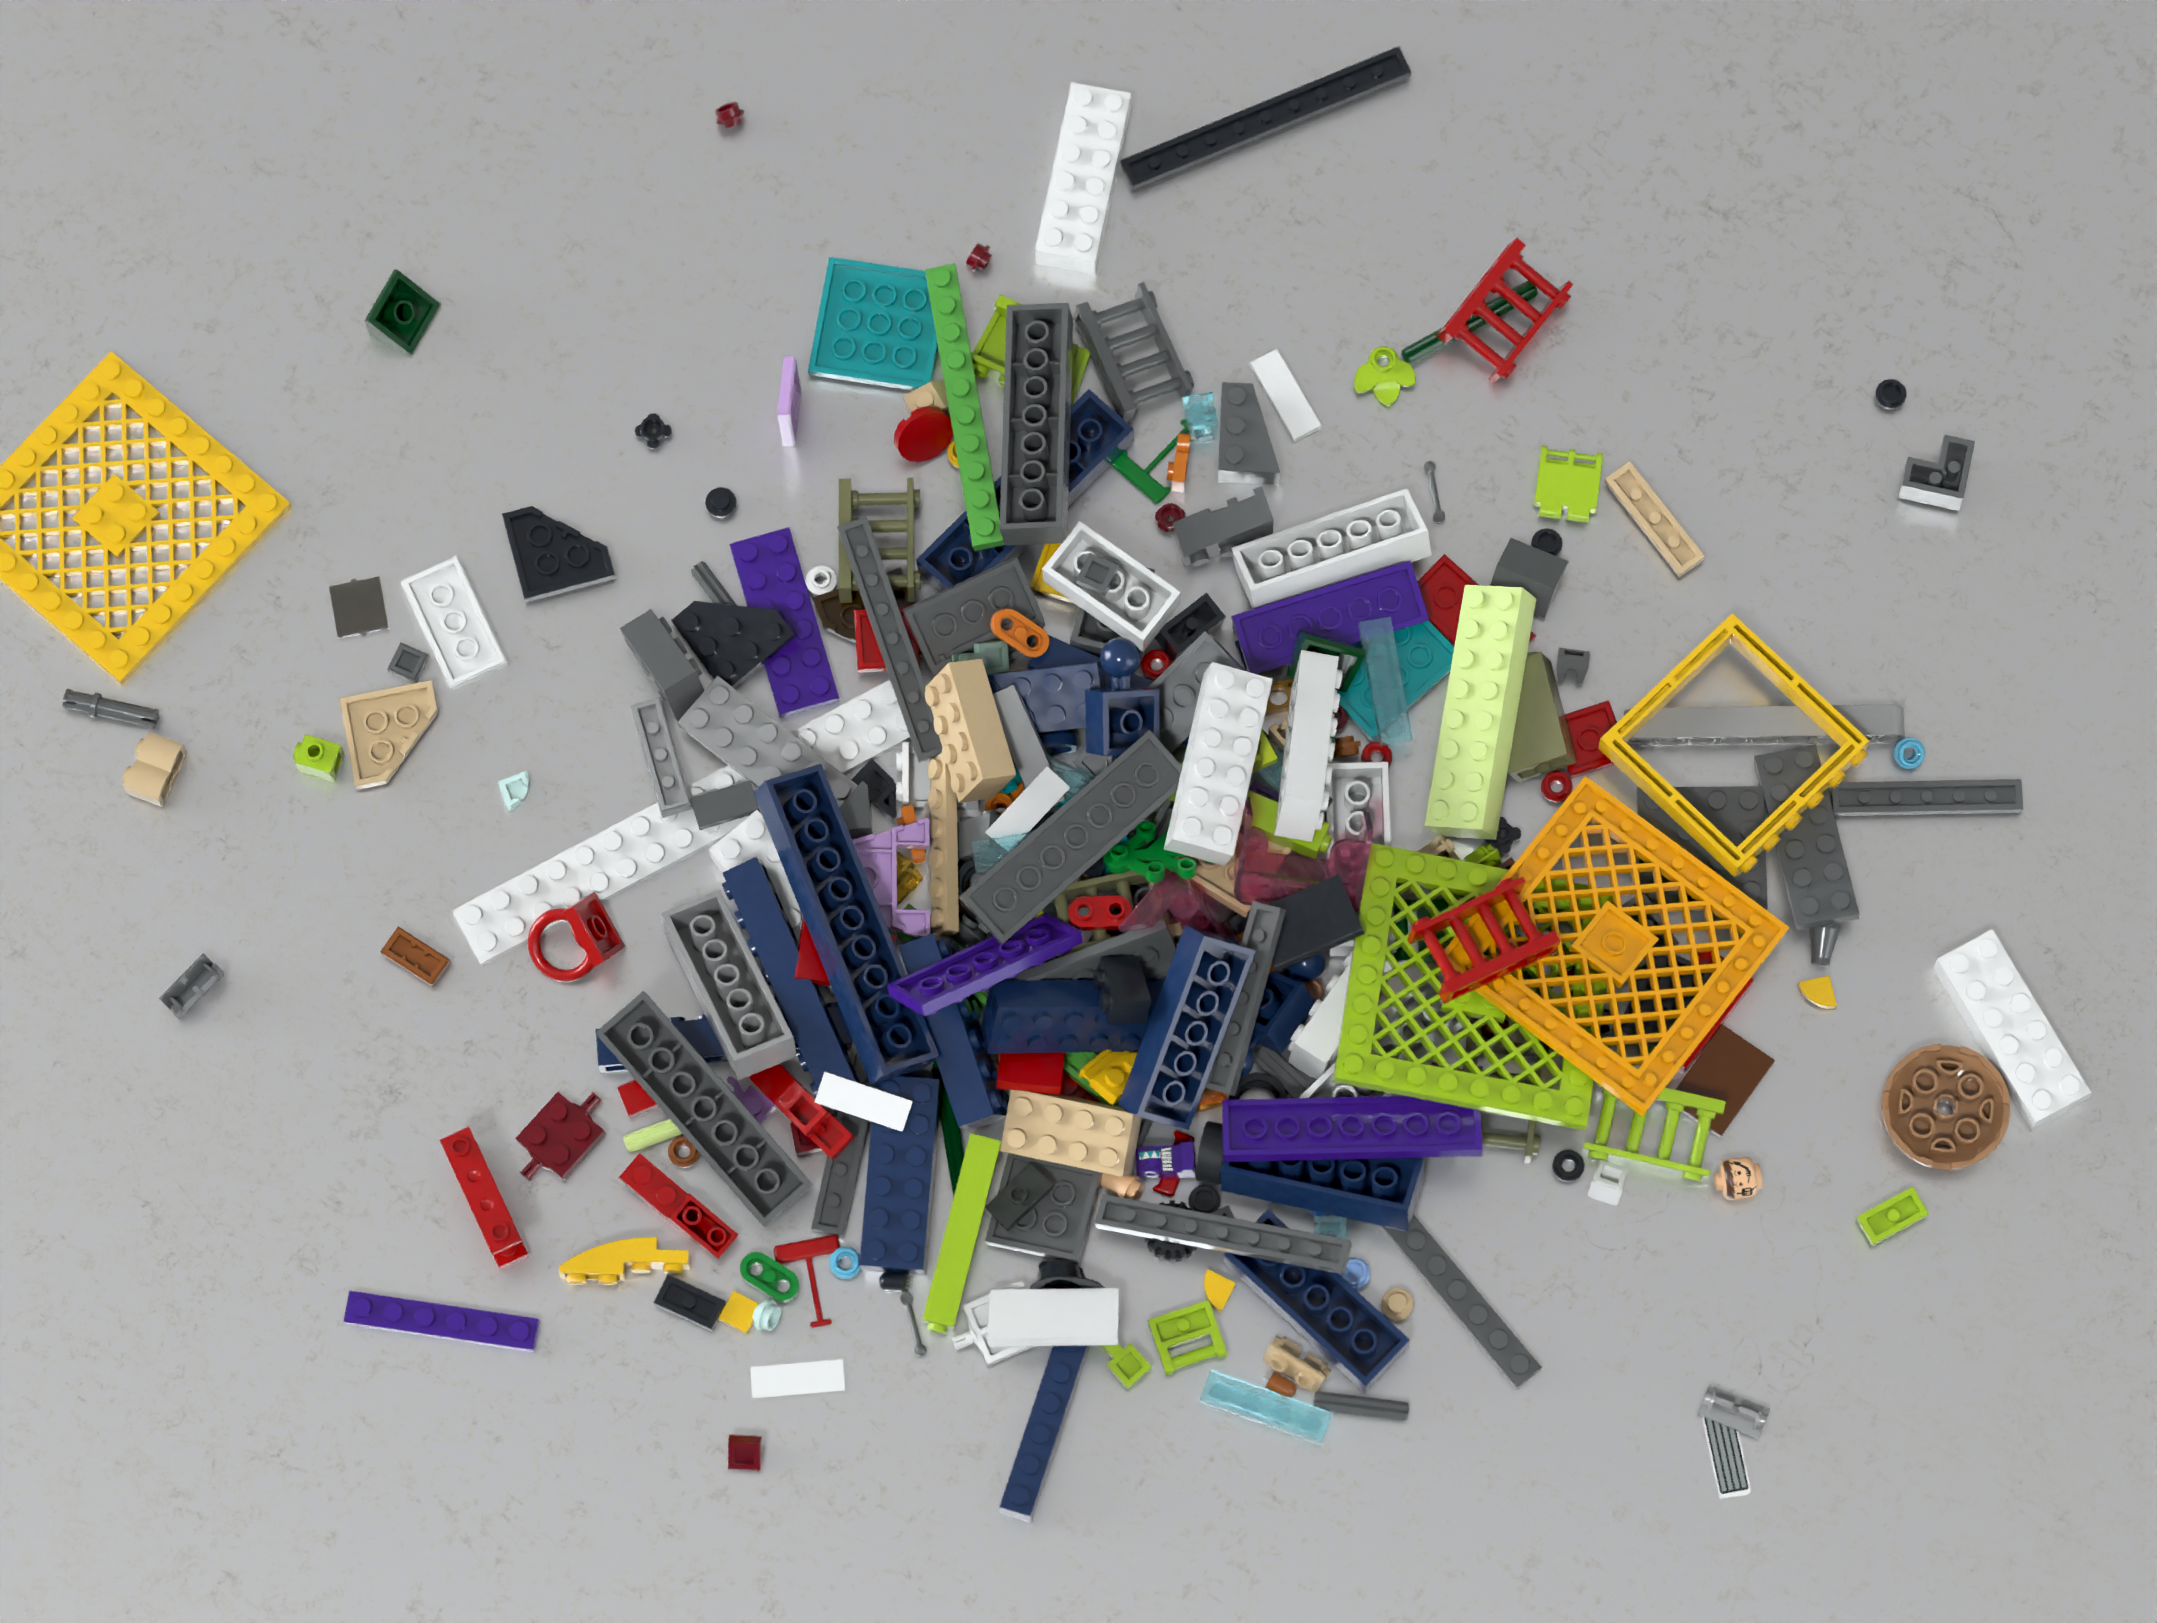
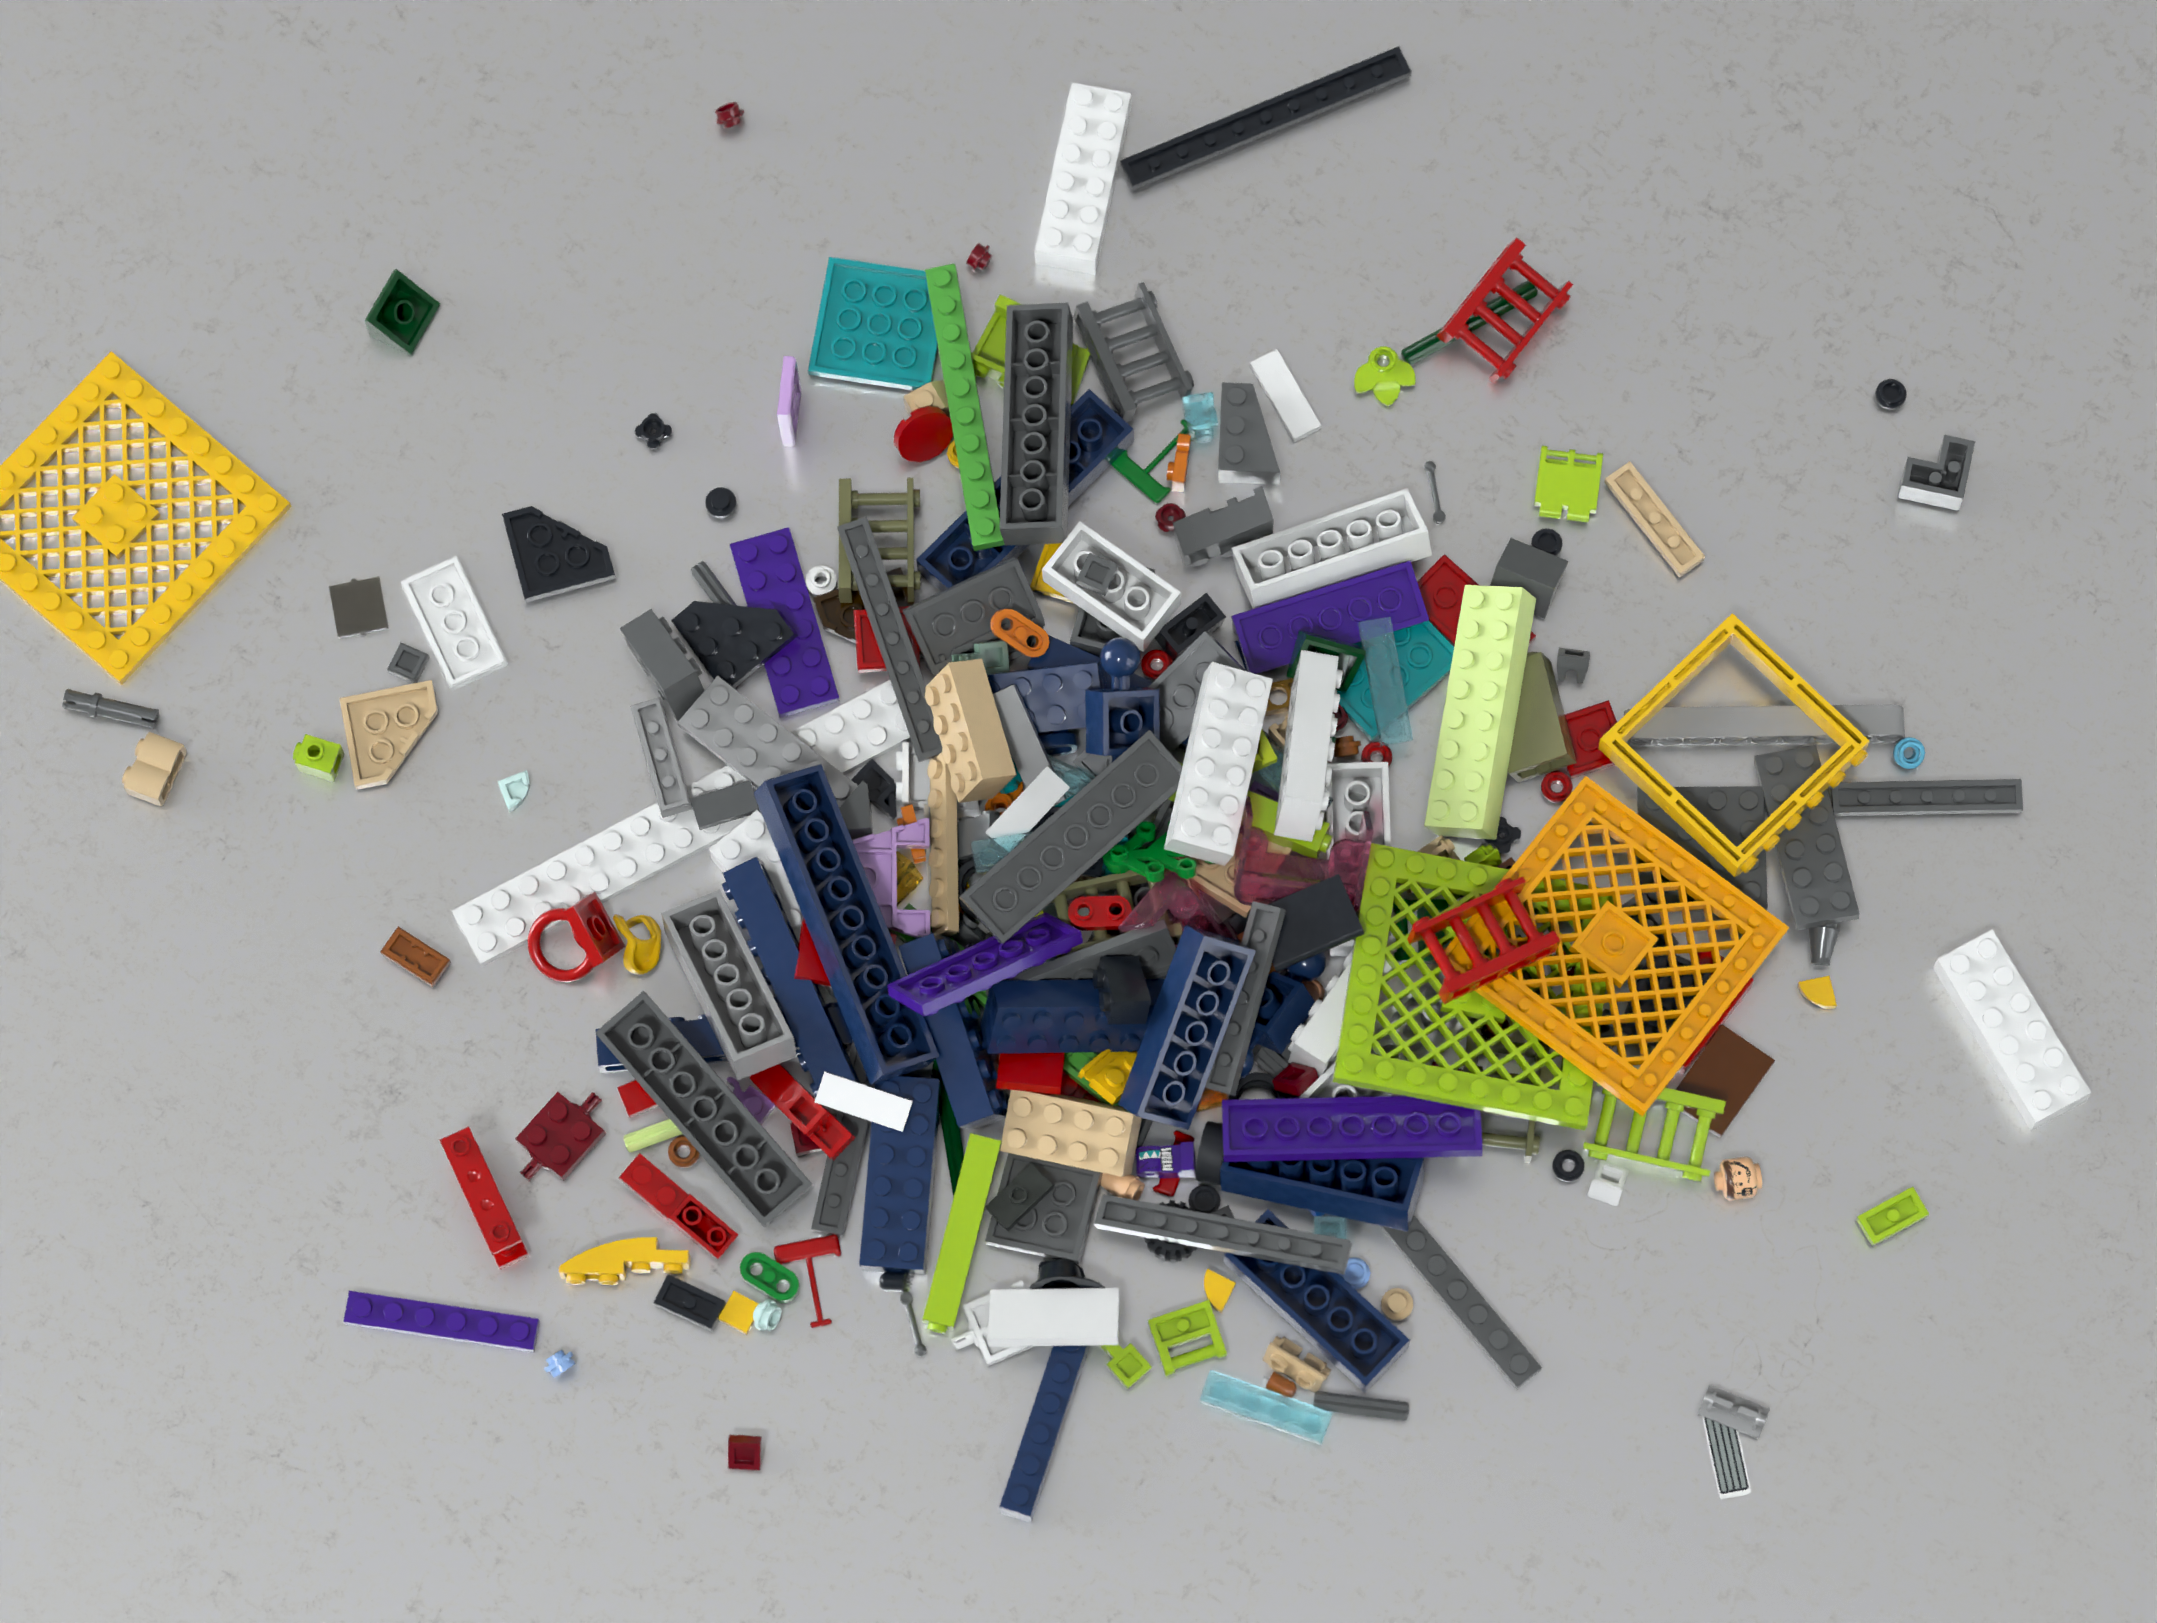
dark grey hinge [159,953,224,1019] -> none
white sticker [750,1359,845,1399] -> none
medium azure plate [830,1247,861,1279] -> none
medium nougat brick [1882,1044,2011,1170] -> none
none -> light blue plate [544,1349,575,1378]
none -> yellow piece [613,914,661,975]
none -> dark red plate [1272,1062,1319,1096]

